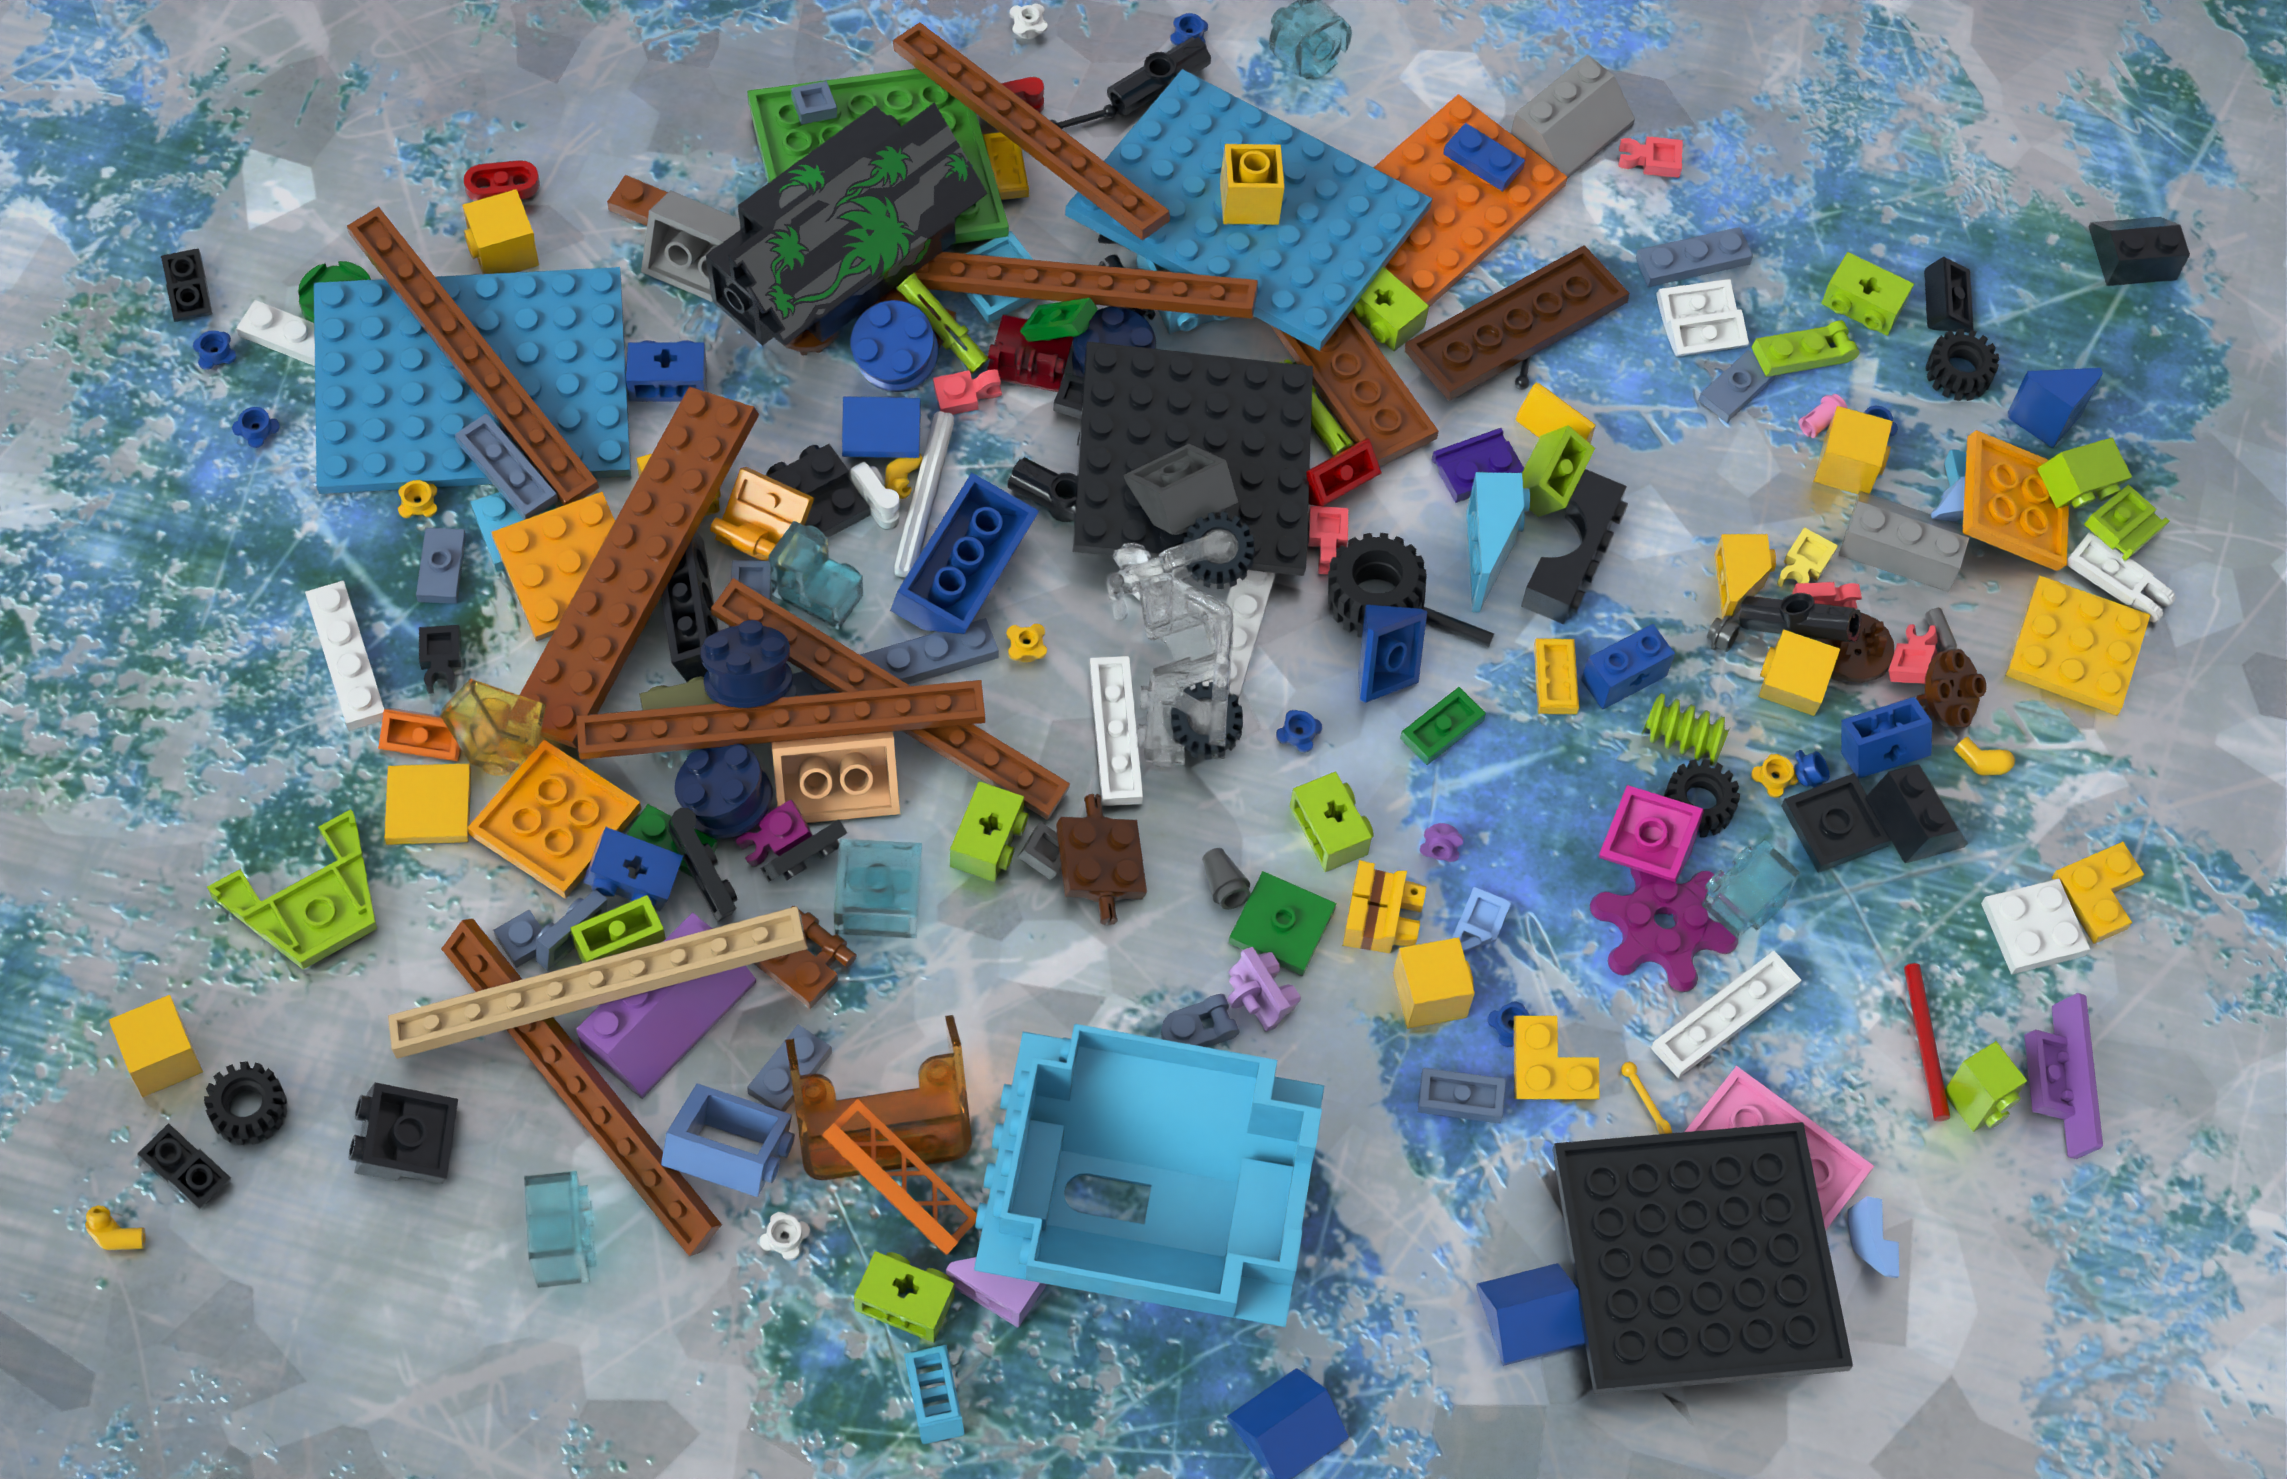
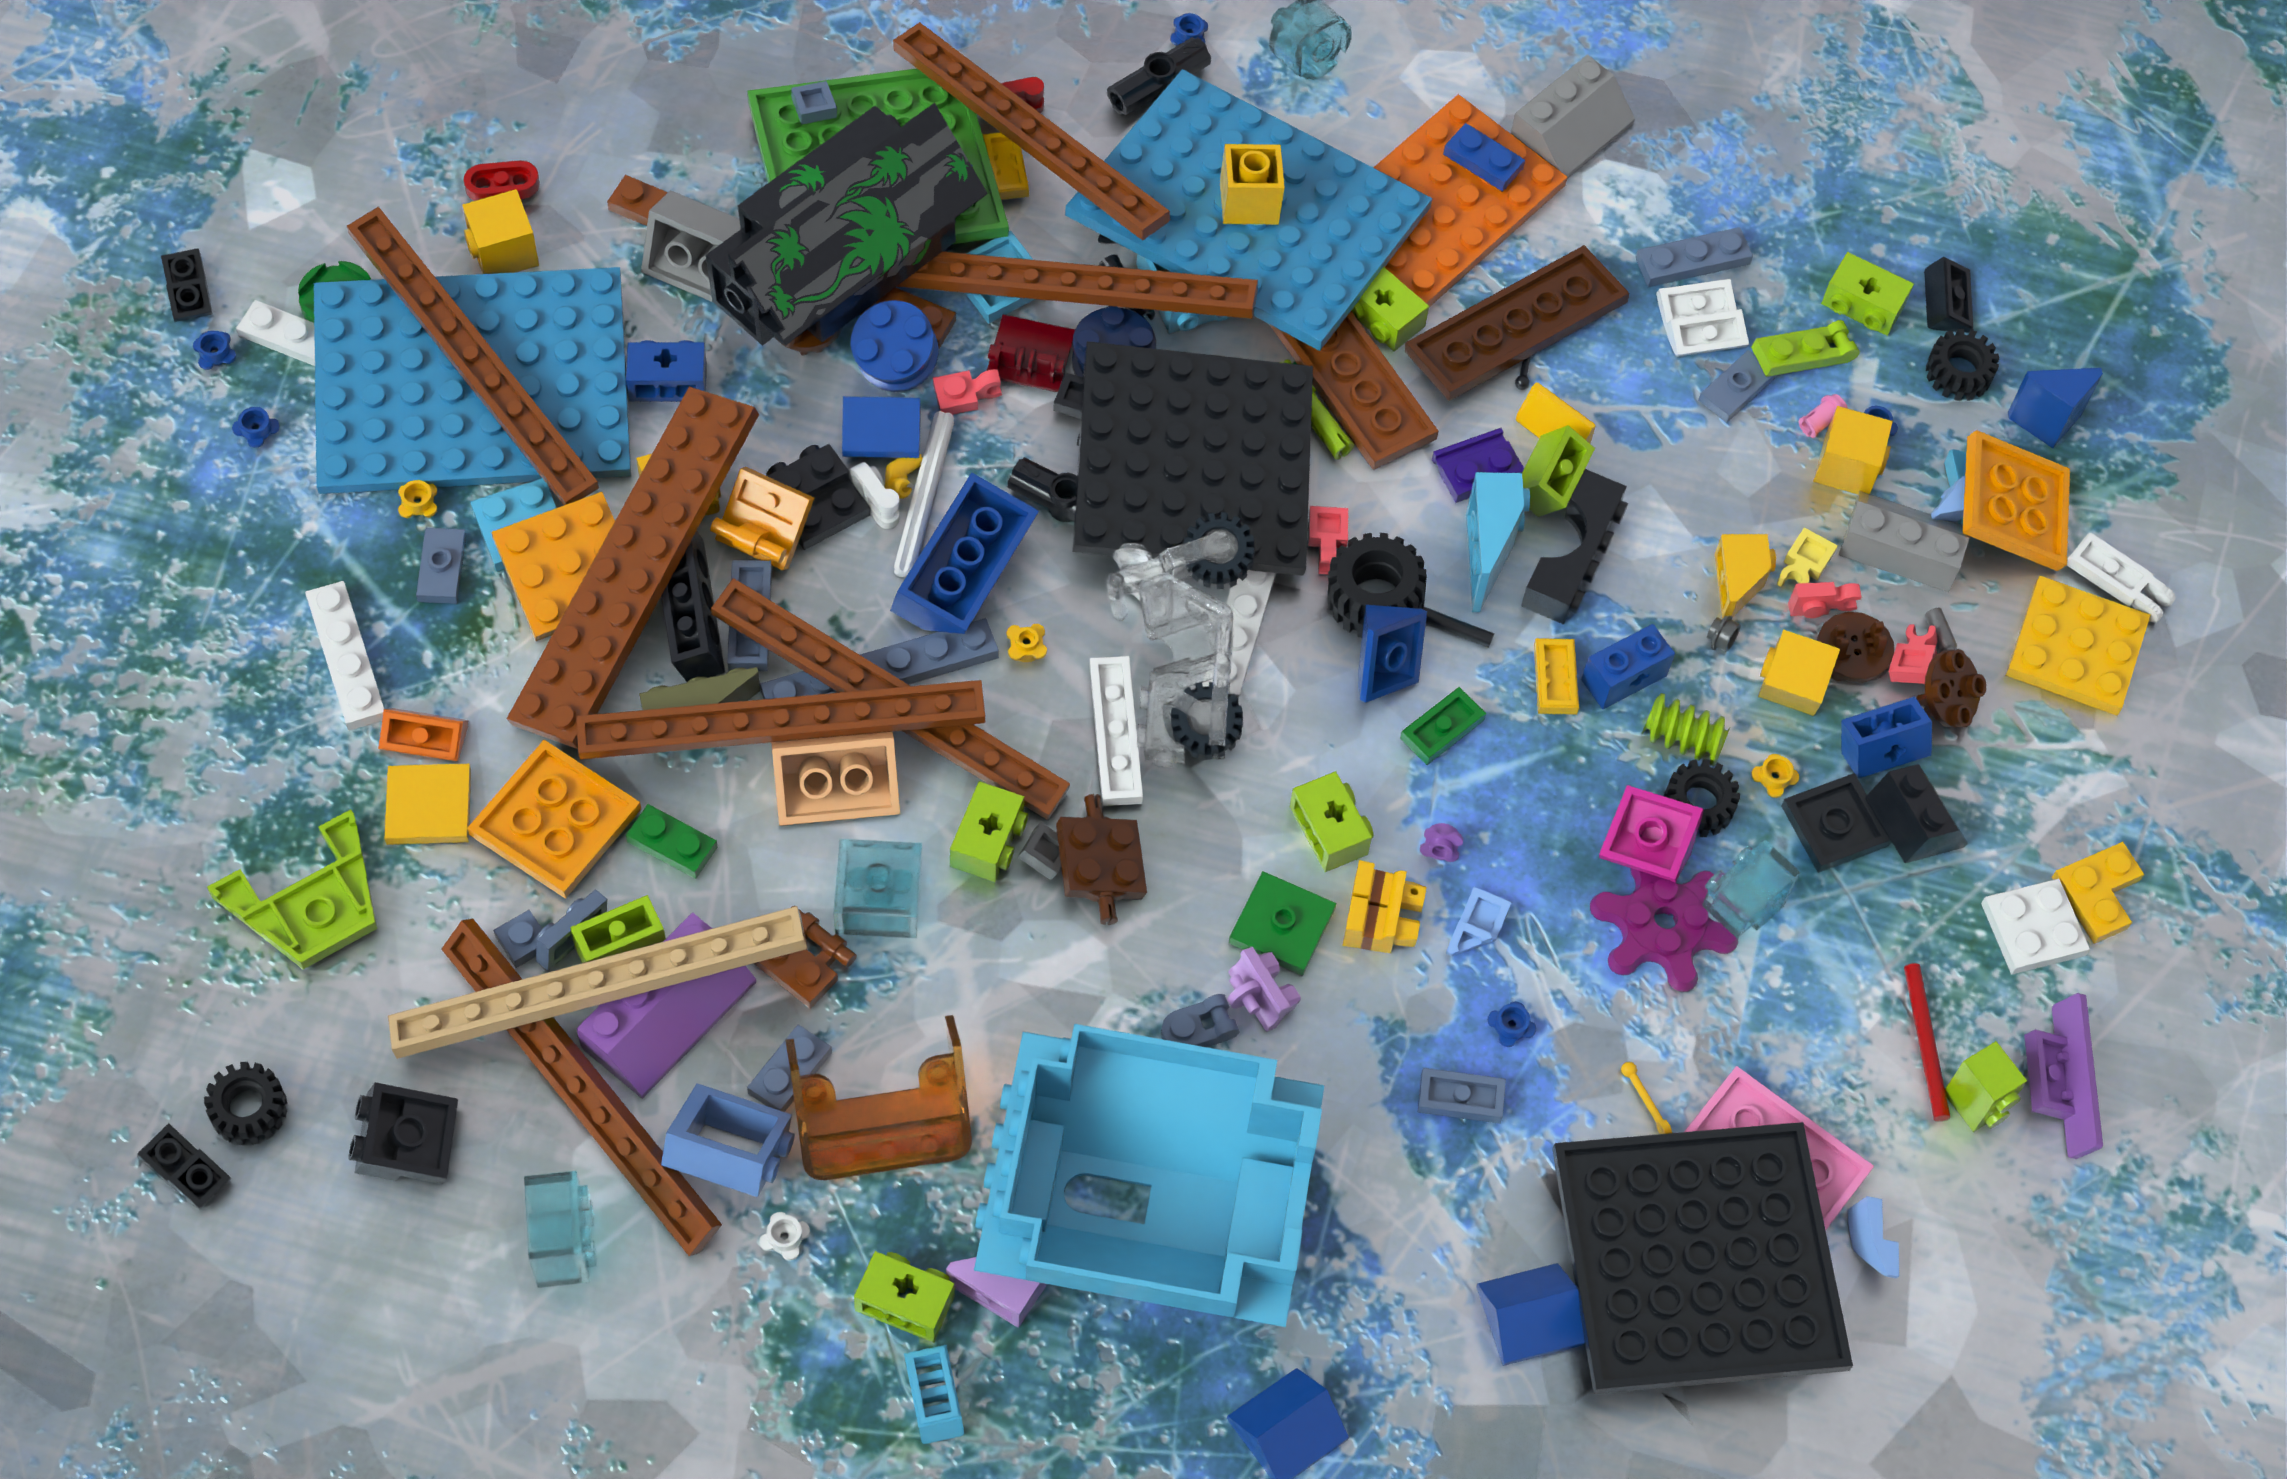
yellow arm [85,1205,146,1250] -> none
yellow head [108,995,203,1098] -> none
black plate [419,625,461,694] -> none
clear yellow slope [440,679,546,776] -> none
sand blue plate [455,413,558,520] -> none
blue brick [583,827,683,911] -> none
black plate [667,808,738,922] -> none
dark blue wheel [674,744,773,839] -> none
dark blue wheel [700,620,793,708] -> none
magenta plate [736,799,813,867] -> none
black plate [760,820,847,882] -> none
clear light blue brick [769,521,863,630] -> none
orange fence [822,1099,977,1255] -> none
lime pin [897,273,989,374] -> none
white plate [1009,3,1048,39] -> none
green plate [1020,298,1098,342] -> none
black hinge [1050,104,1117,129] -> none
dark grey slope [1124,444,1238,535] -> none
dark grey cone [1202,848,1251,910] -> none
blue plate [1276,710,1322,753] -> none
red slope [1306,438,1382,506] -> none
yellow head [1393,937,1475,1029] -> none
yellow plate [1514,1016,1600,1099] -> none
coral plate [1618,136,1683,178] -> none
white plate [1651,951,1802,1078] -> none
black piece [1739,593,1862,643] -> none
blue plate [1794,750,1830,788] -> none
yellow arm [1954,737,2015,776] -> none
lime brick [2037,437,2132,509] -> none
lime plate [2084,484,2170,561] -> none
black slope [2088,217,2190,286] -> none

